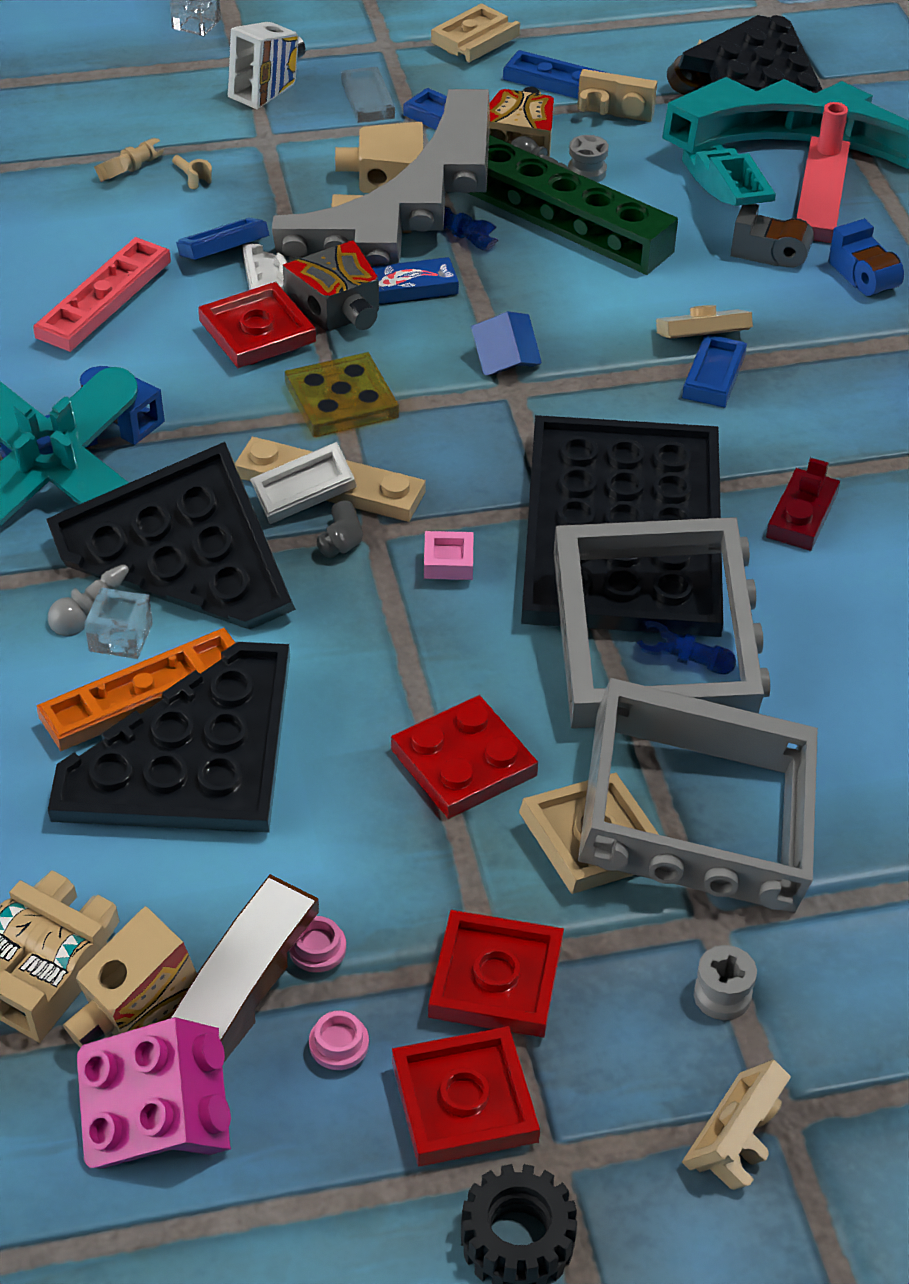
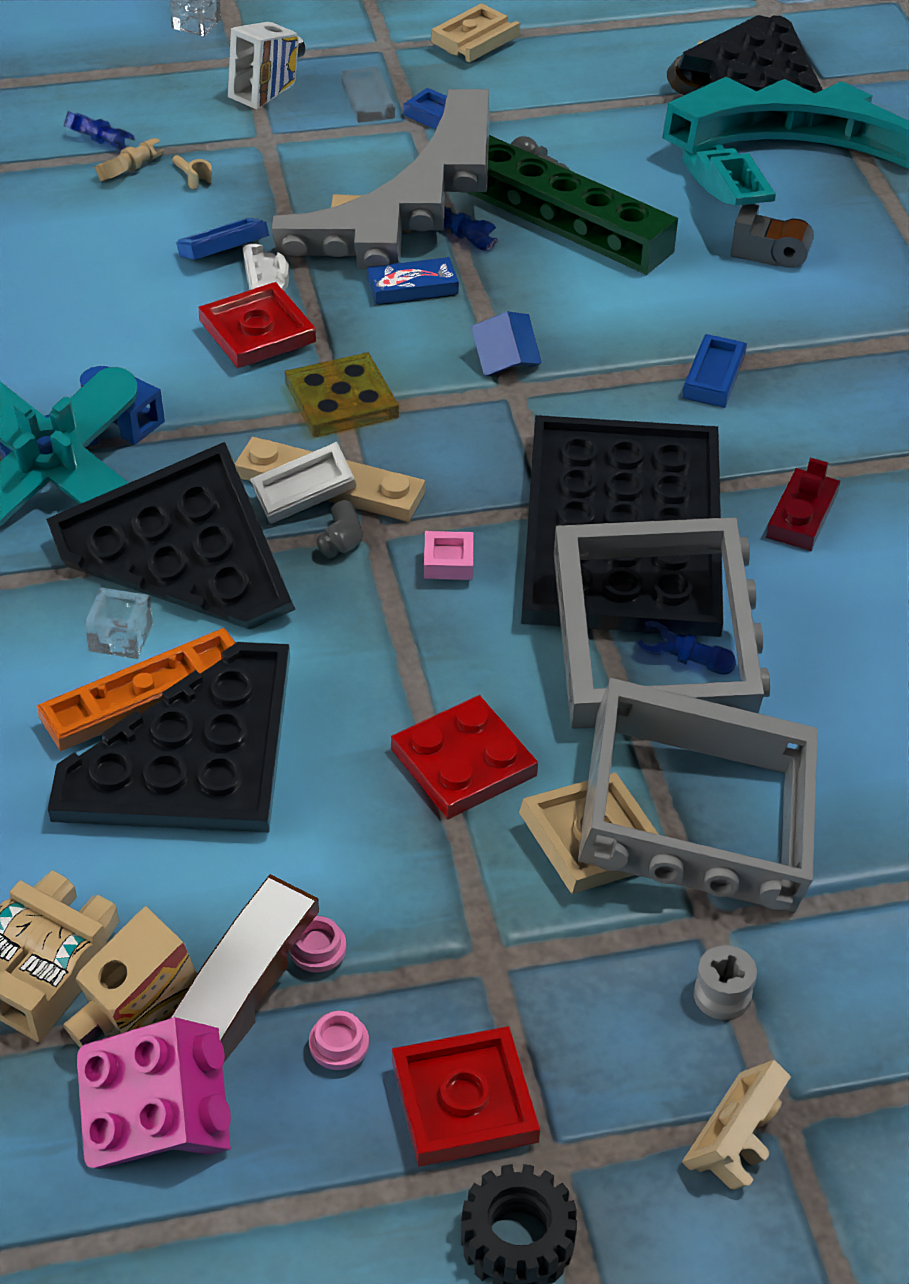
coral plate [33,237,171,352] -> none
light grey bar [48,565,129,636] -> none
dark grey torso [283,240,379,331] -> none
tan torso [335,122,423,193] -> none
red plate [428,910,564,1038] -> none
torso [489,87,554,157] -> none
blue tile [503,50,608,99] -> none
light grey wheel [568,135,609,182] -> none
tan plate [577,69,657,122] -> none
tan plate [656,305,753,339] -> none
coral piece [796,102,850,243] -> none
blue leg [828,218,904,296] -> none
none -> clear blue piece [63,111,135,150]

